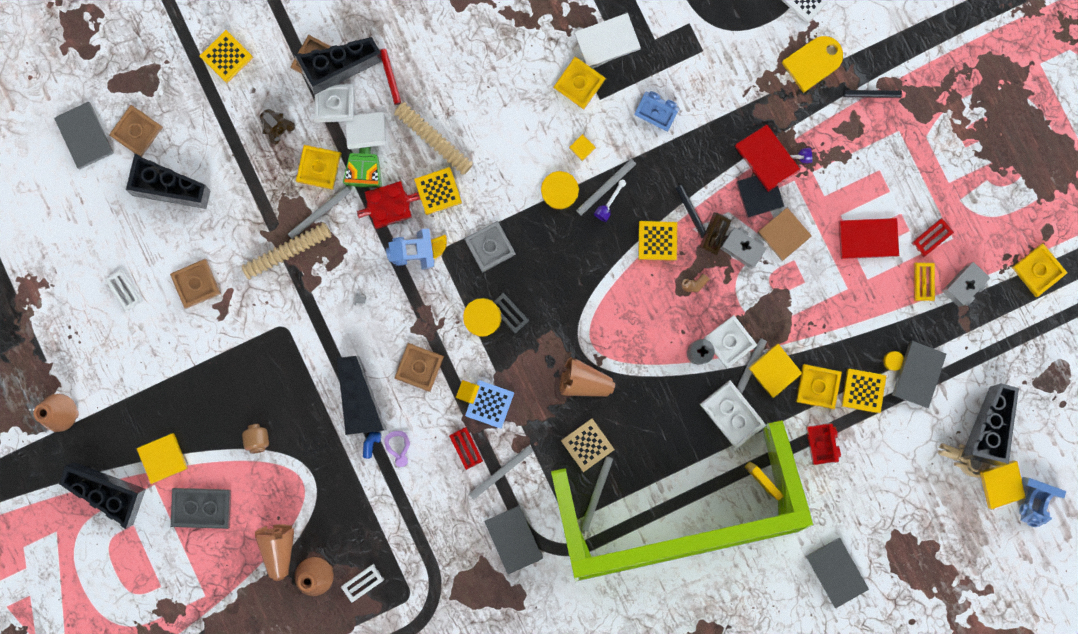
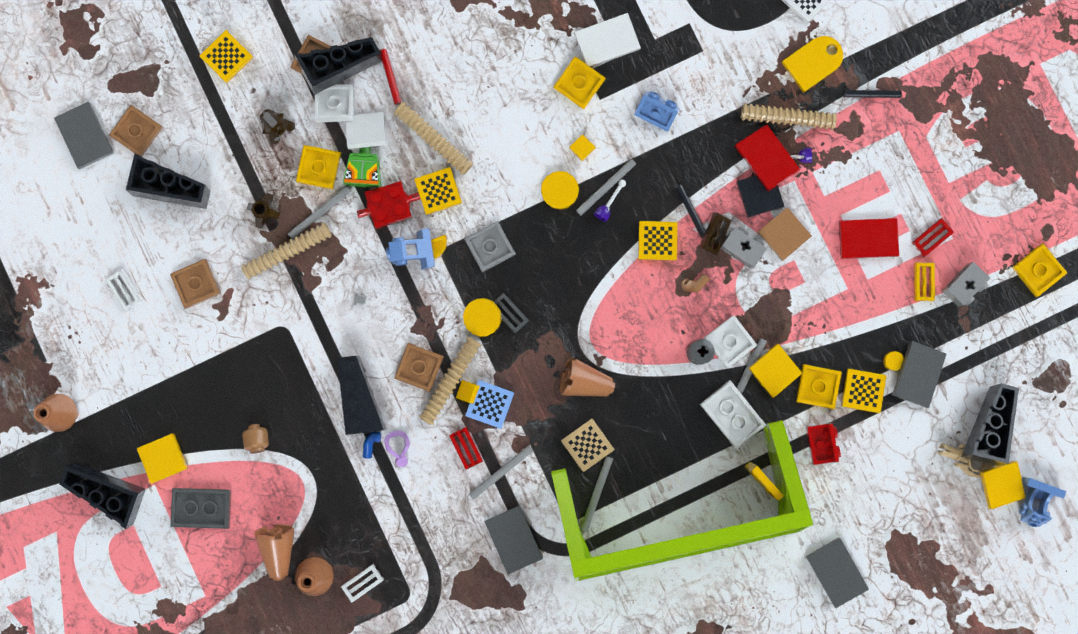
none -> dark brown rock [246,193,280,229]
none -> tan piece [419,337,481,425]
none -> tan piece [741,103,837,130]

